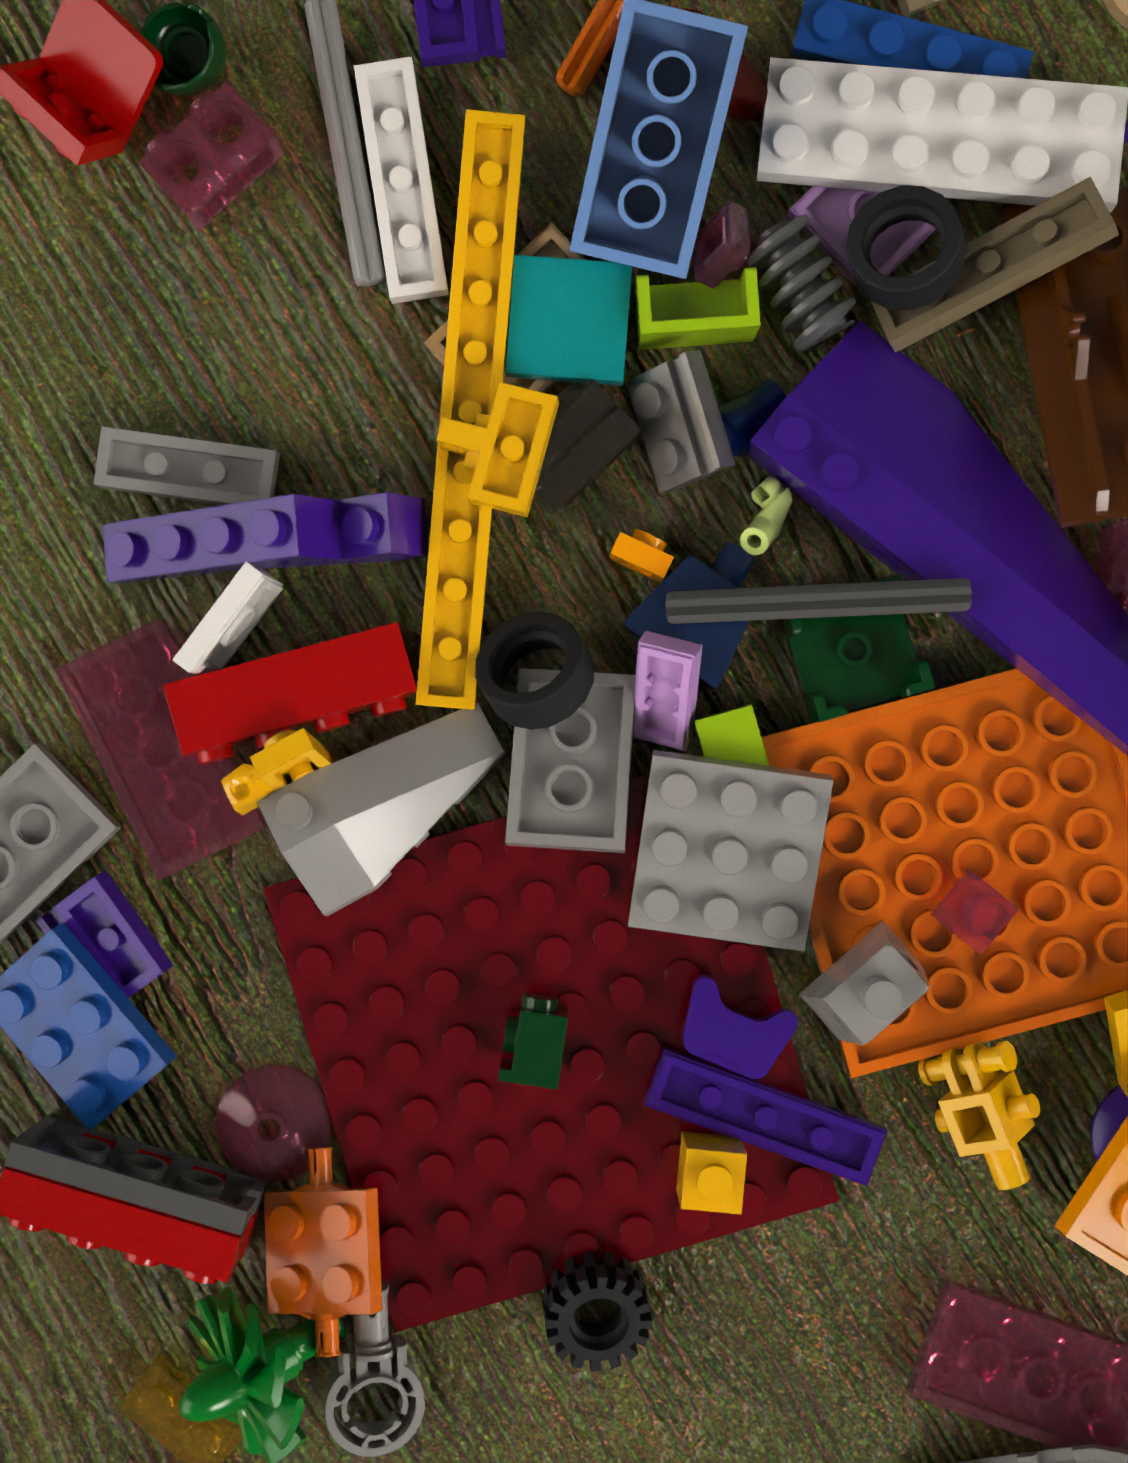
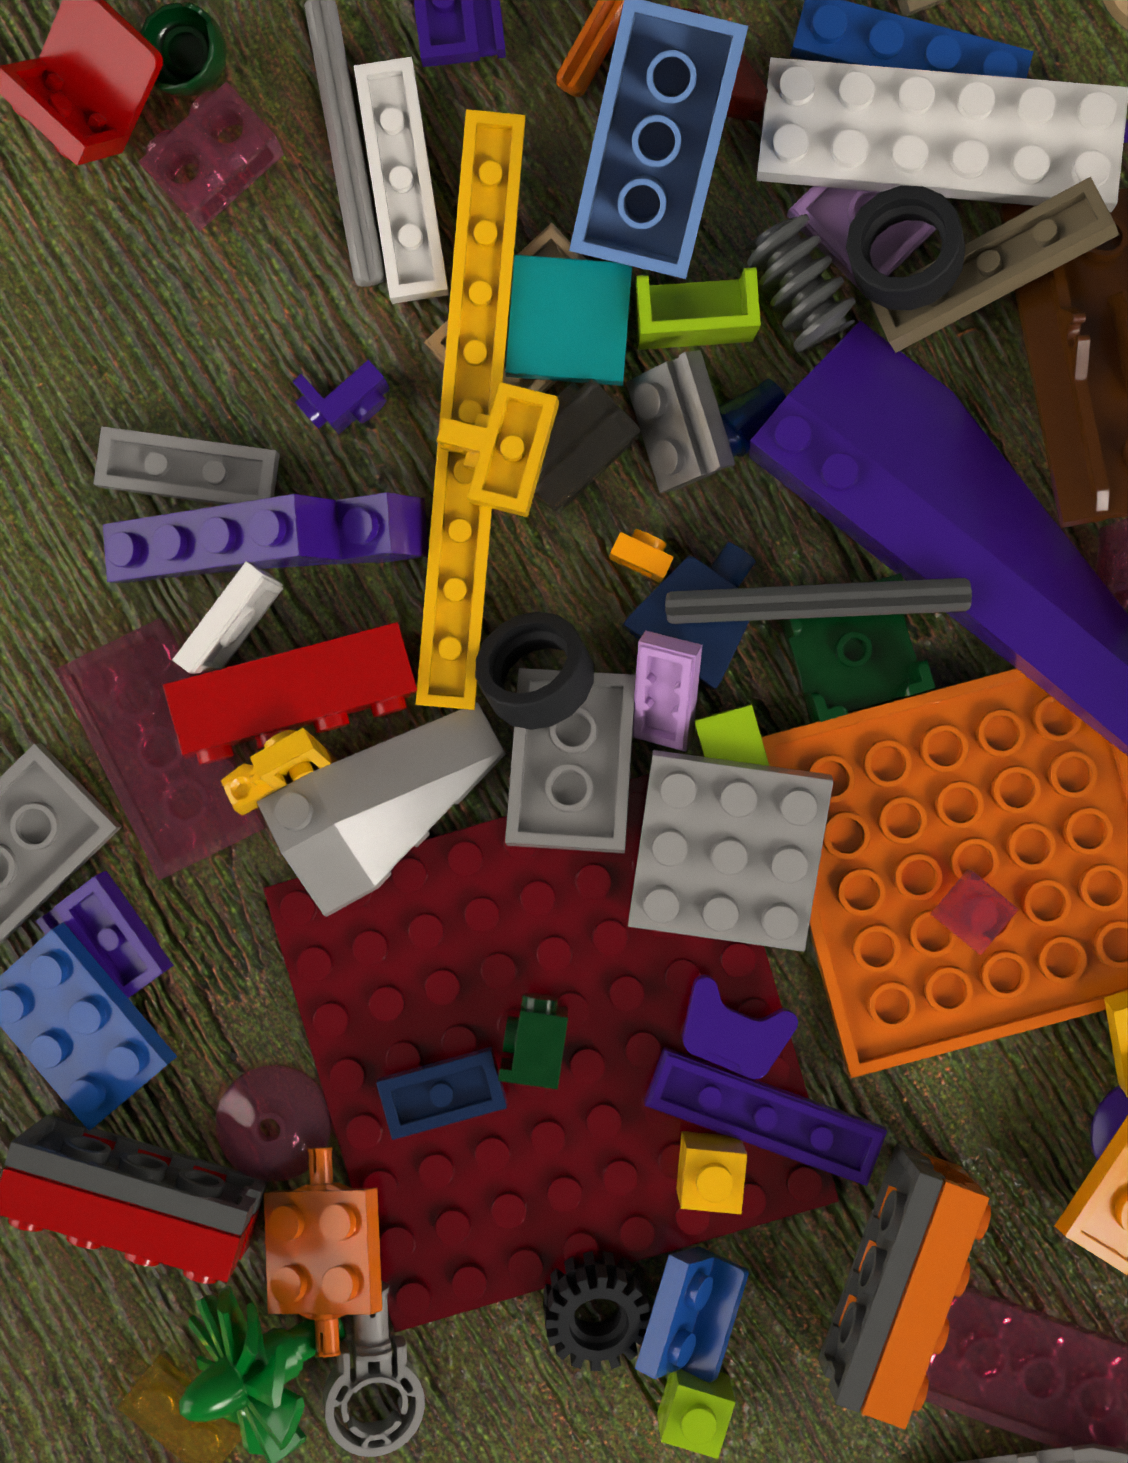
clear pink plate [694,200,751,289] -> none
yellowish green arm [740,476,793,555] -> none
light grey torso [799,921,930,1046] -> none
yellow piece [918,1041,1040,1190] -> none
none -> dark purple bracket [292,359,390,435]
none -> dark blue plate [376,1046,508,1140]
none -> blue bracket [635,1246,749,1382]
none -> lime brick [657,1369,736,1459]
none -> piece [818,1143,991,1430]

